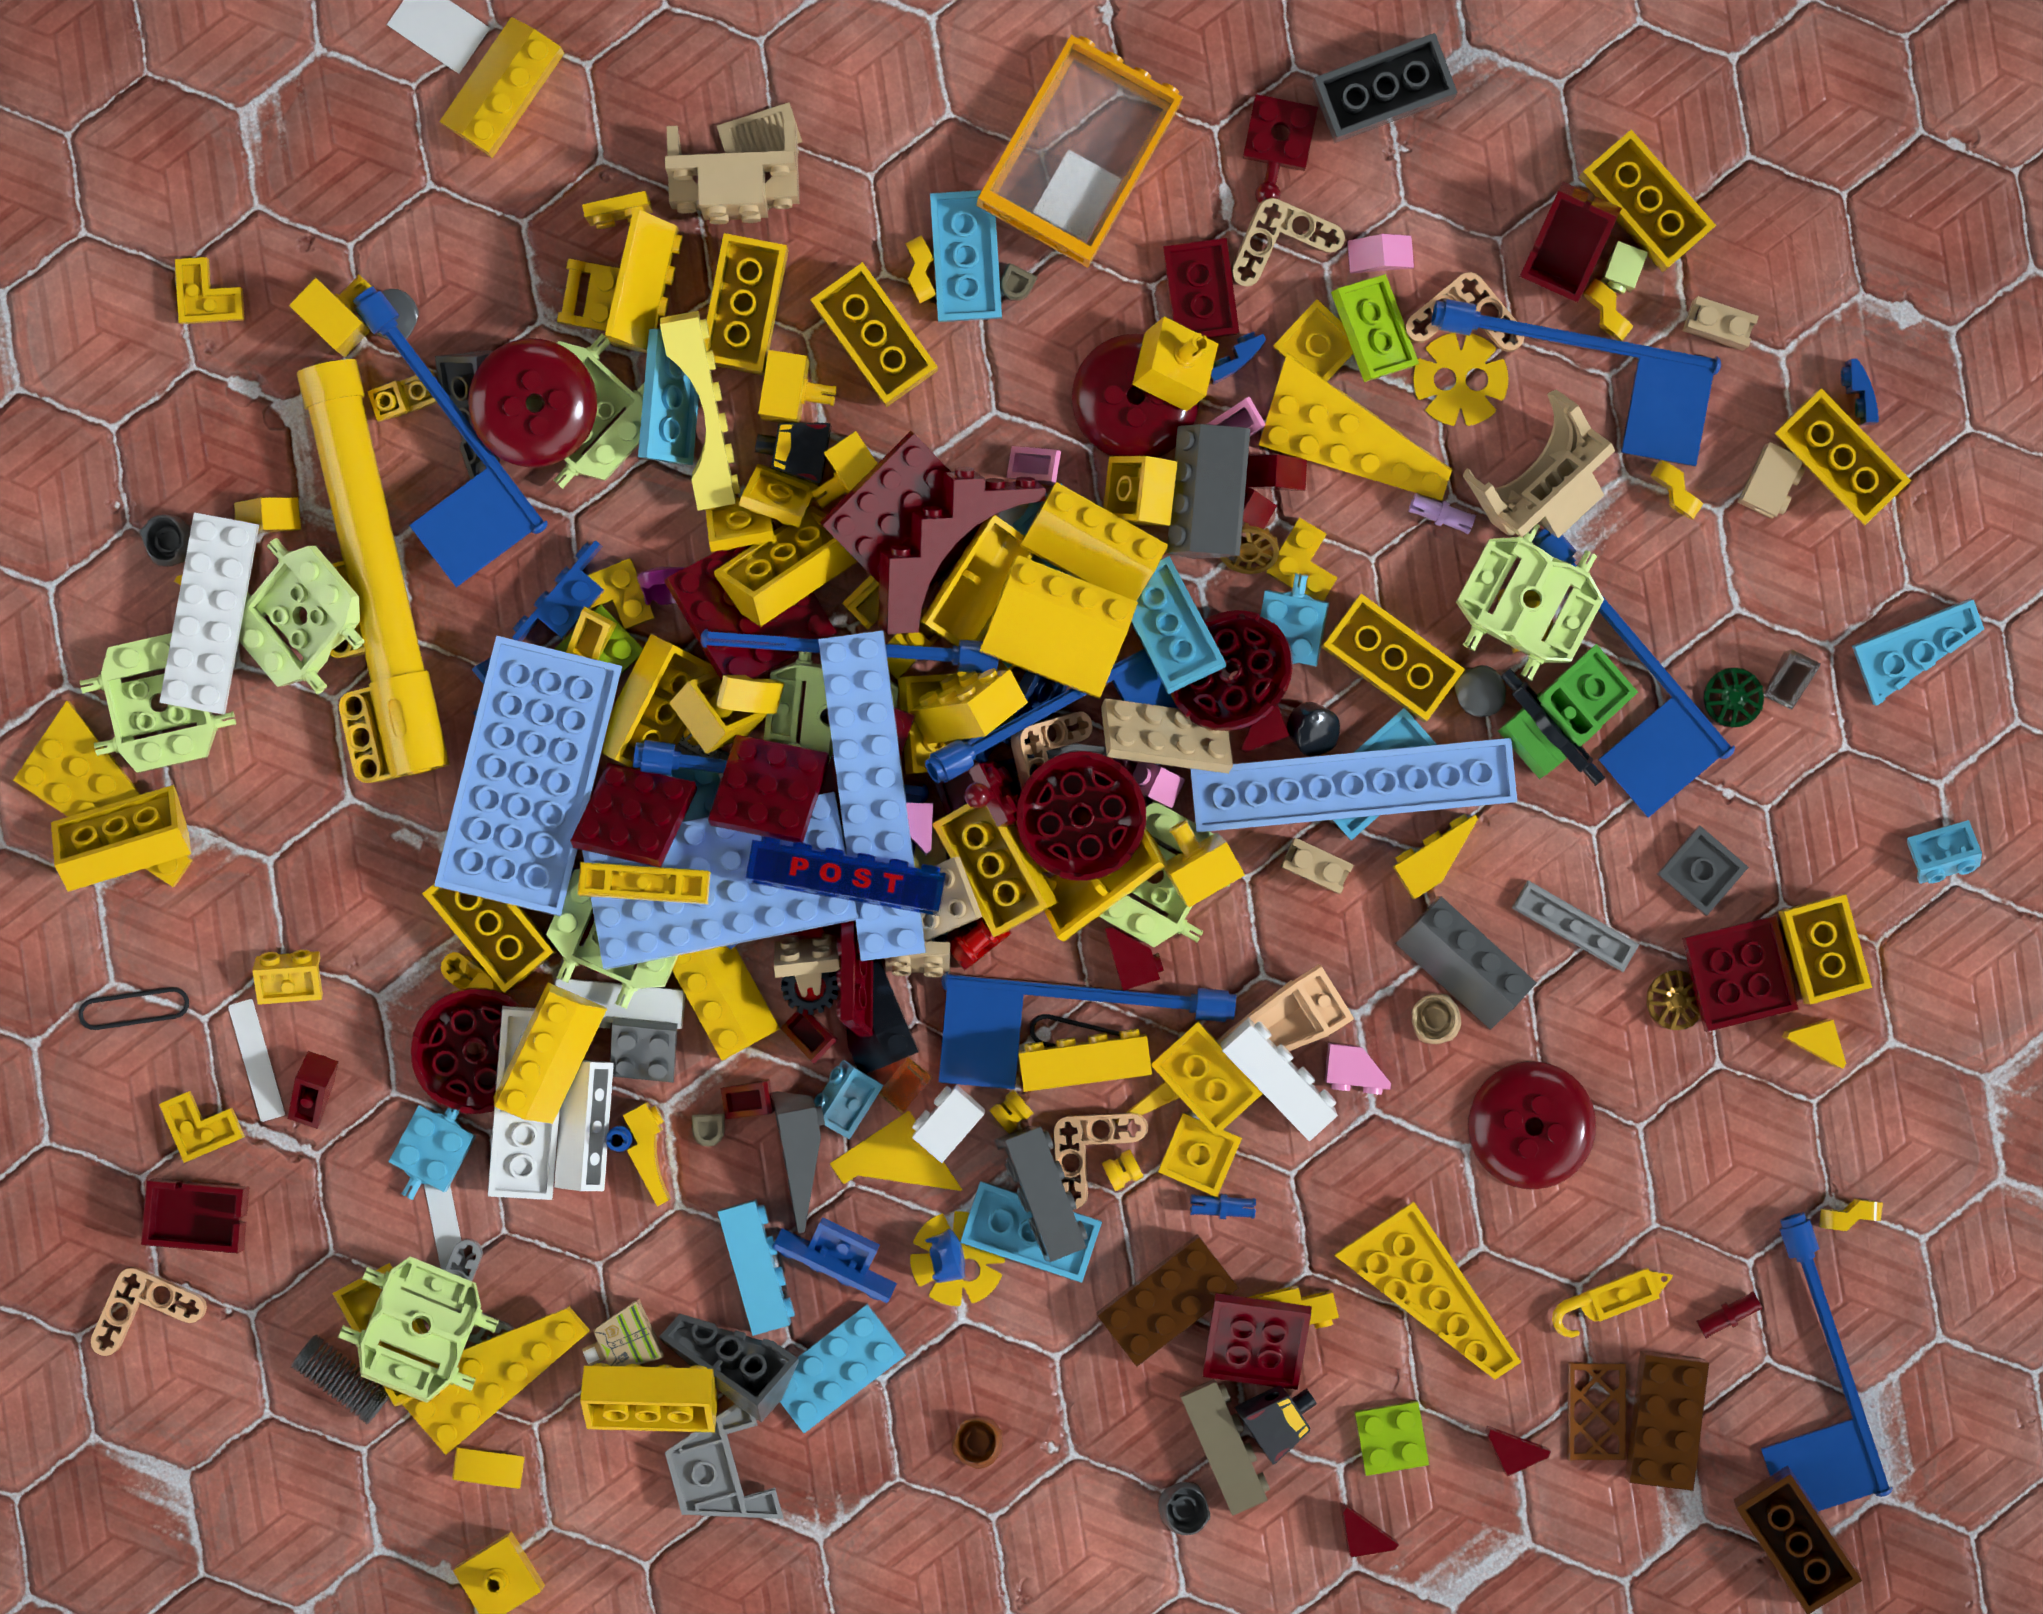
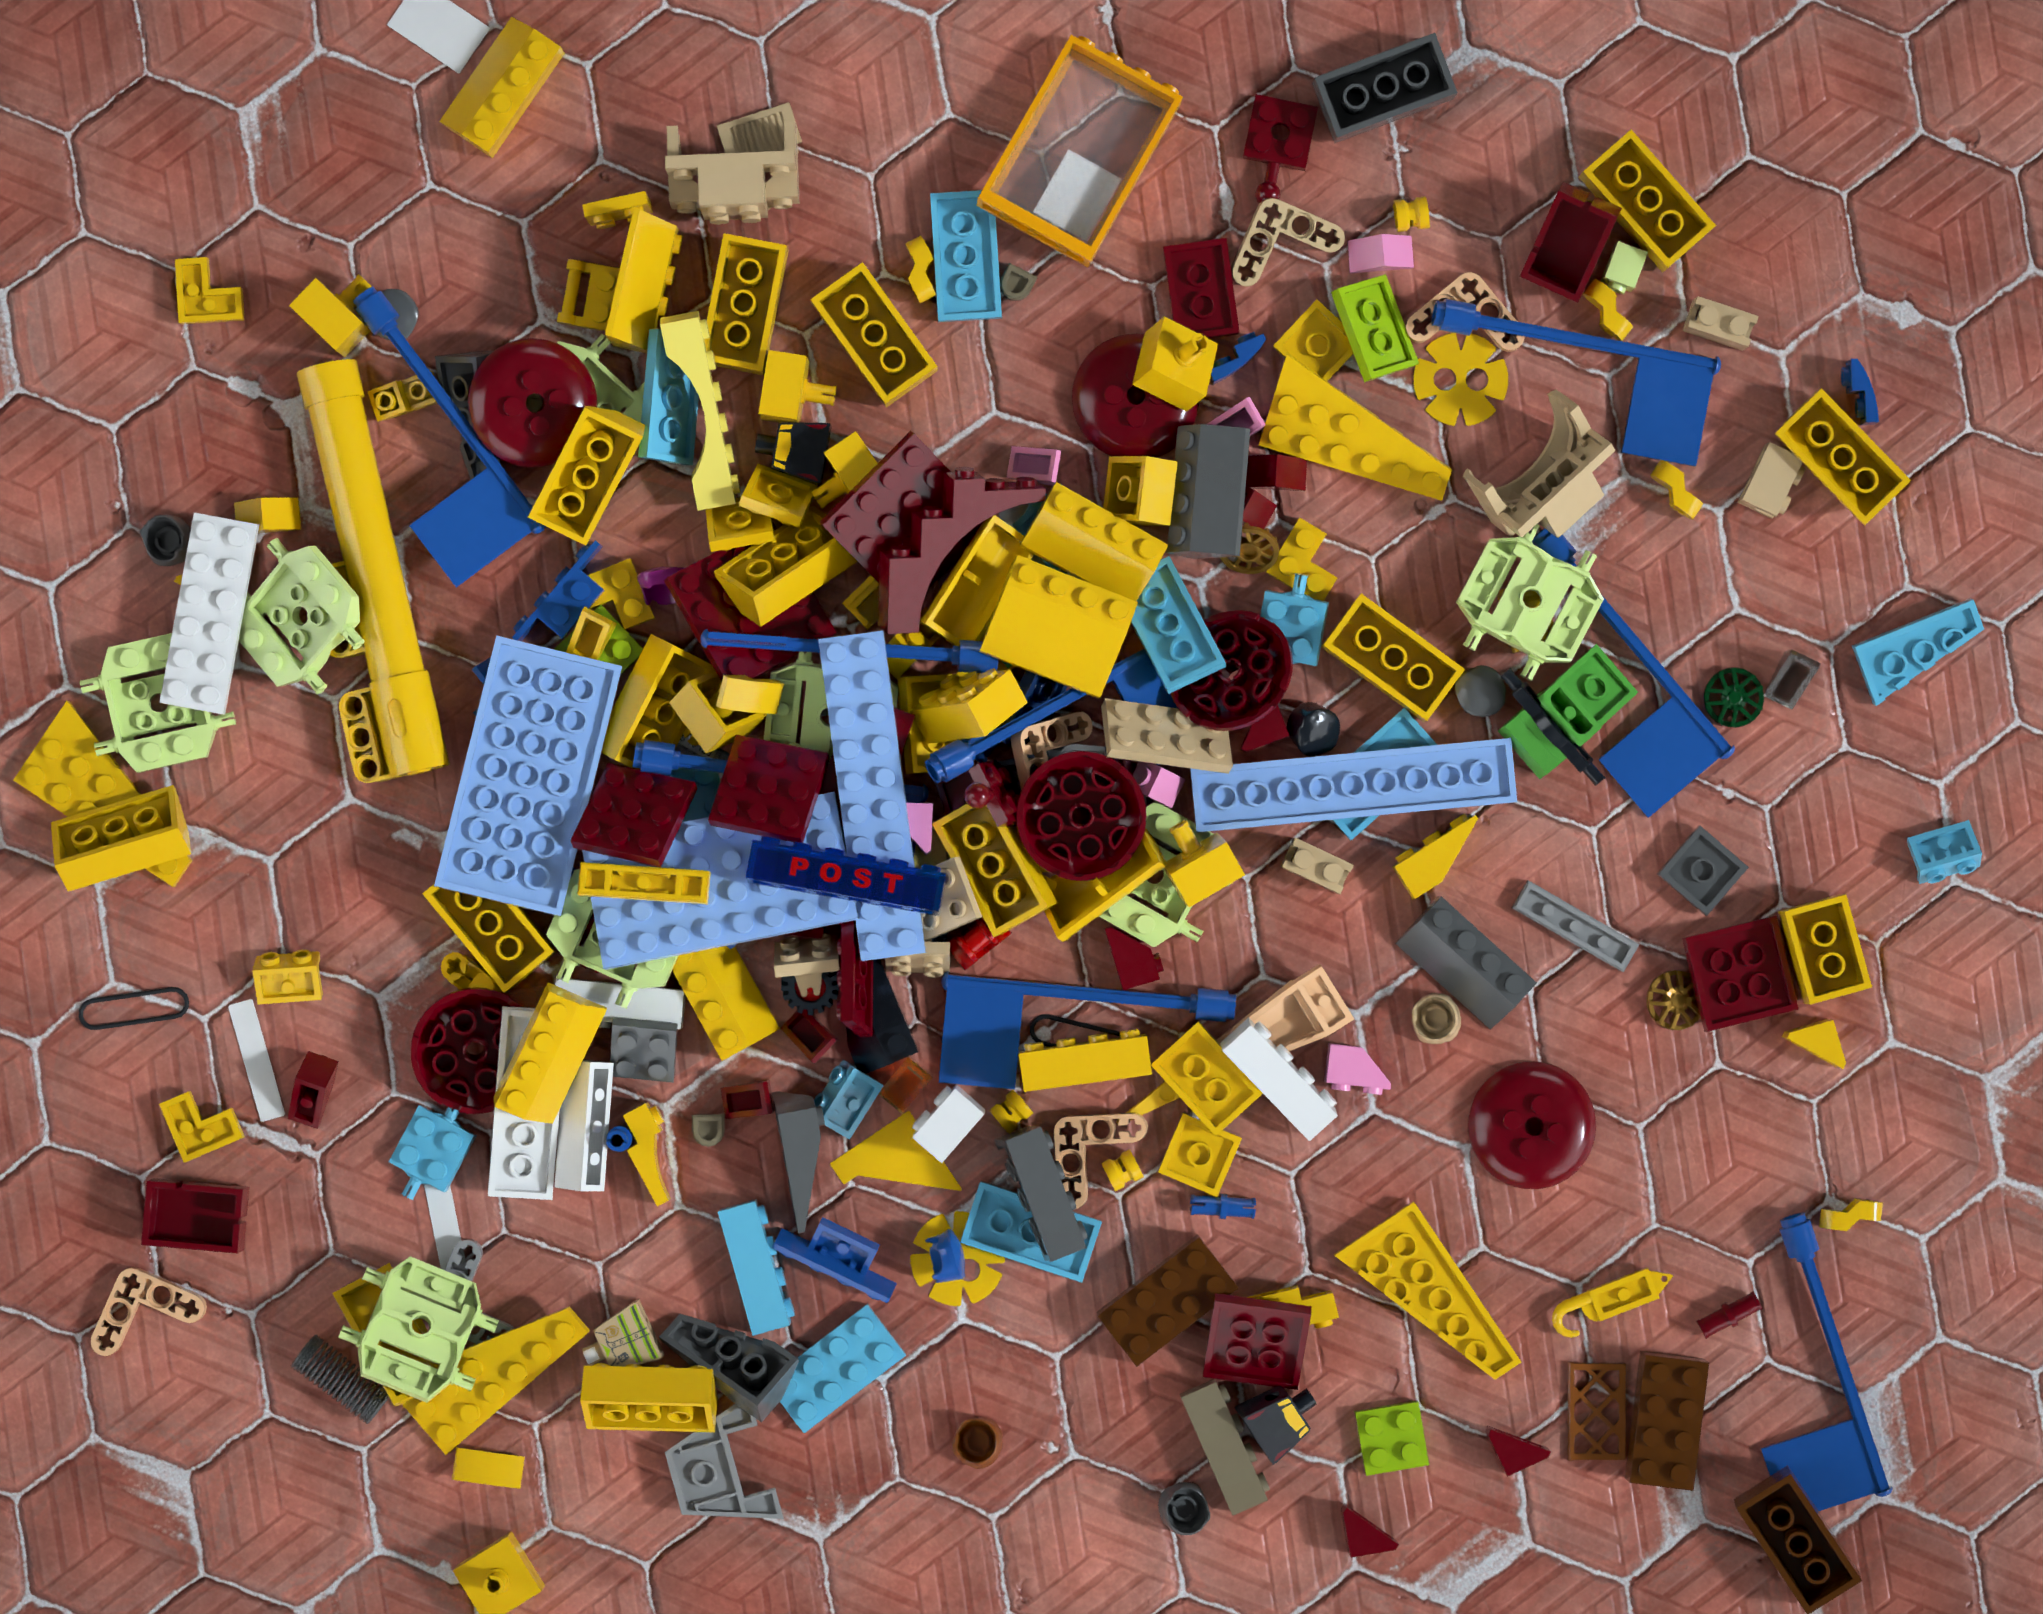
lavender pin [1408,493,1476,534] -> none
none -> yellow slope [528,406,645,546]
none -> yellow wheel [1393,196,1430,232]

